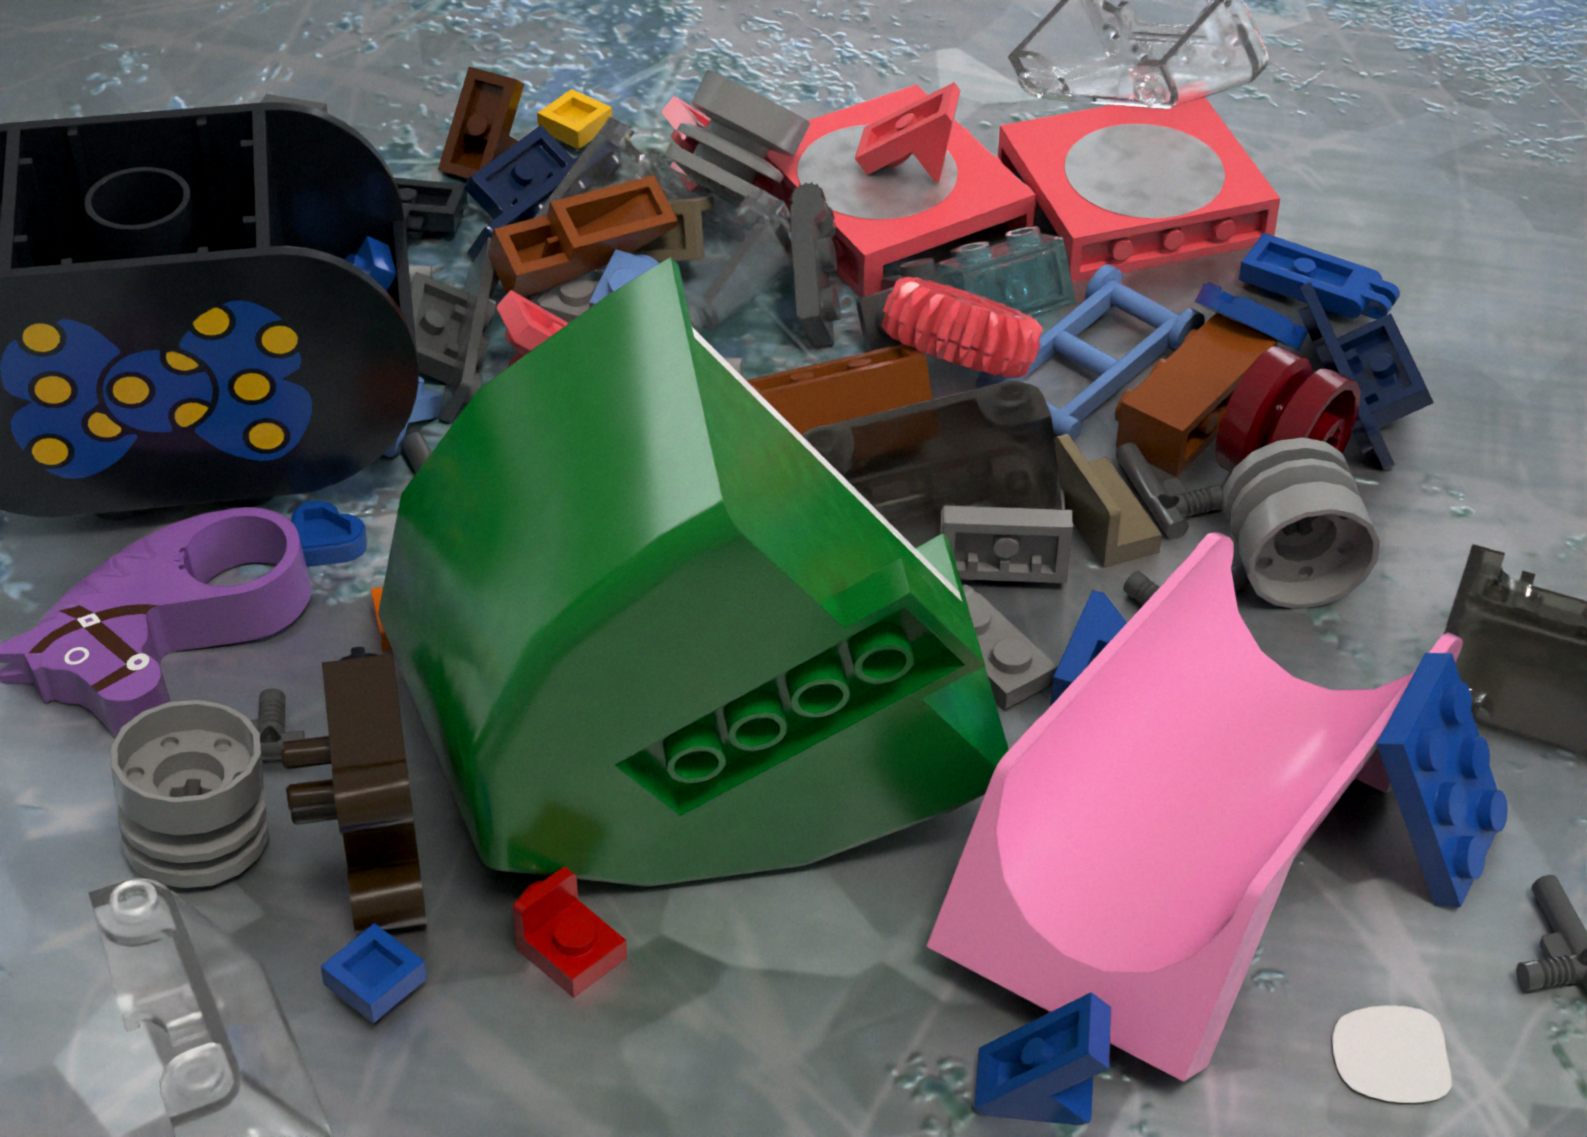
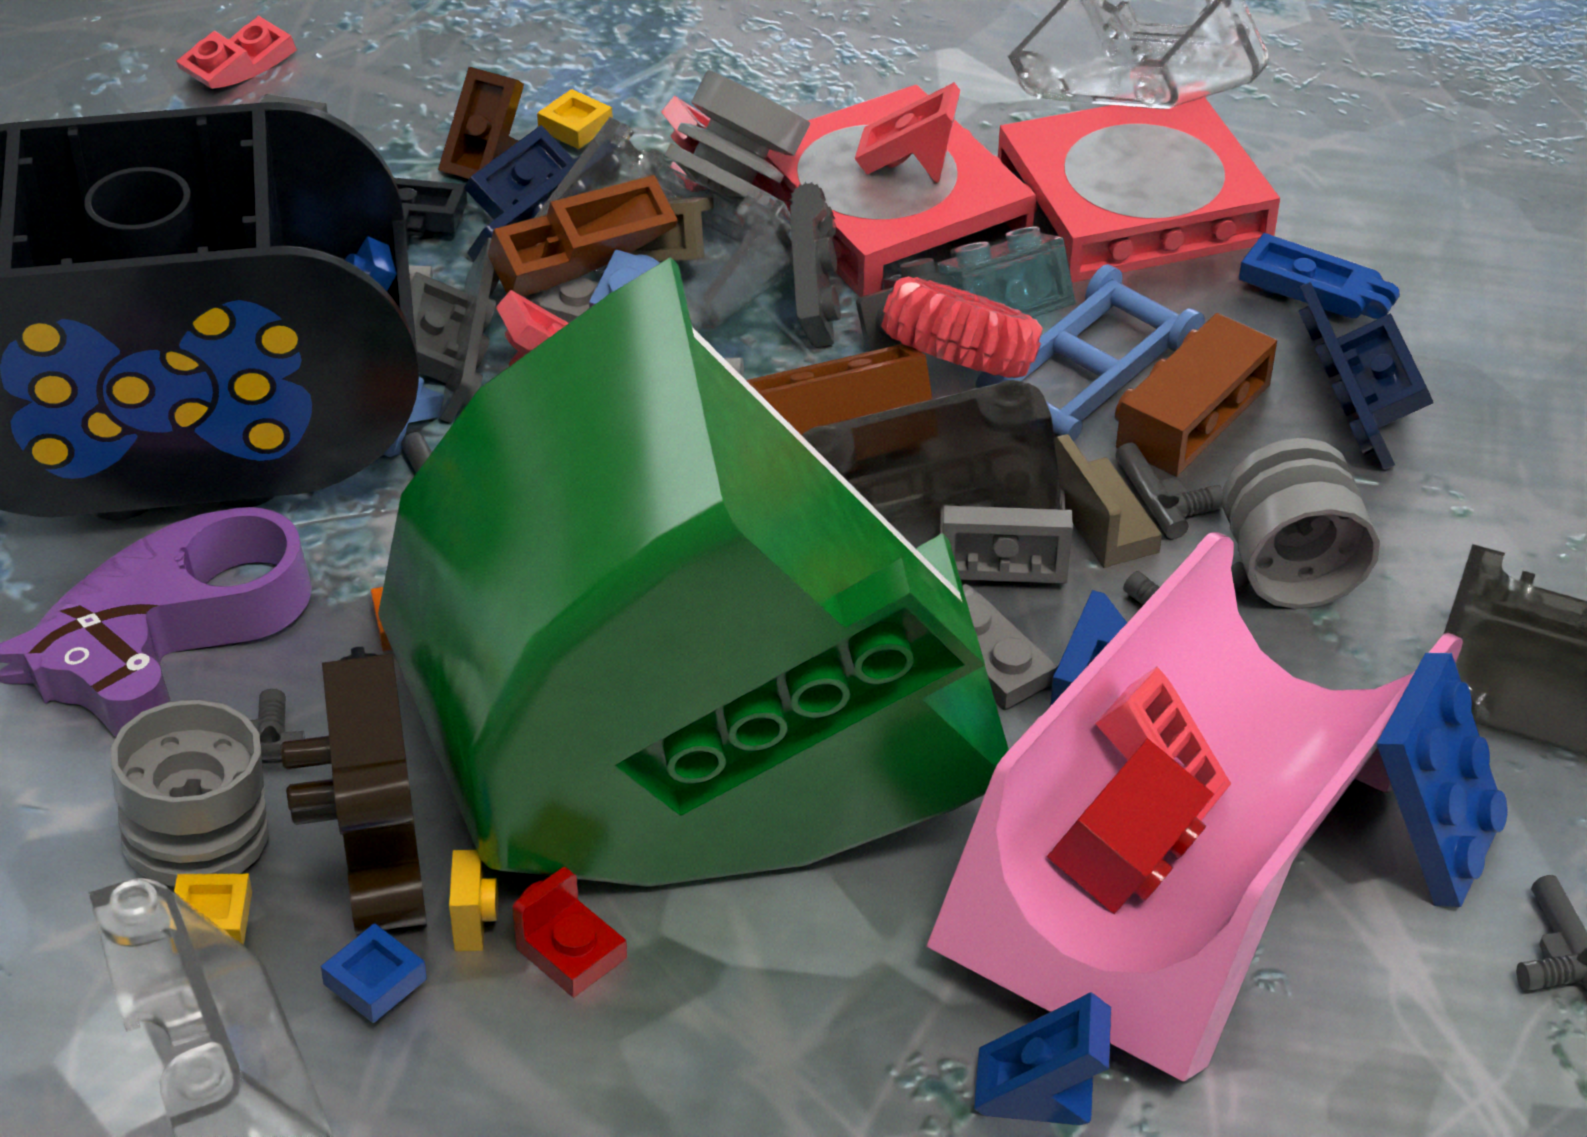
blue tile [291,501,367,567] -> none
blue tile [1195,282,1308,351] -> none
dark red wheel [1215,346,1361,472] -> none
white sticker [1332,1005,1452,1103] -> none
none -> yellow plate [167,873,252,948]
none -> coral slope [176,16,297,89]
none -> yellow plate [449,849,498,951]
none -> red brick [1047,738,1214,914]
none -> coral slope [1095,666,1231,821]

